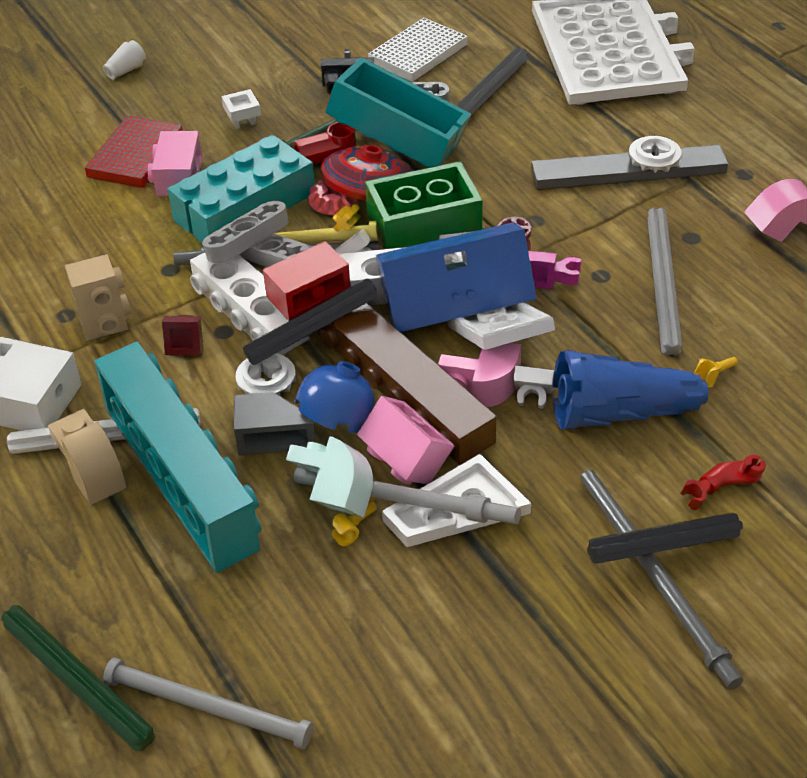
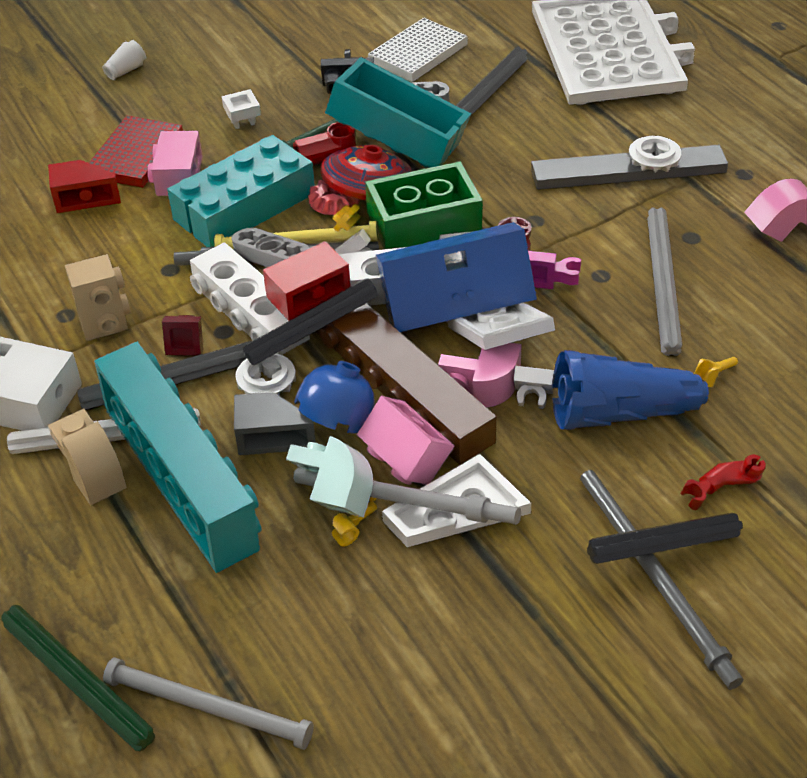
light grey beam [202,201,289,263] -> none
none -> red slope [48,160,121,213]
none -> dark grey axle [77,341,252,410]

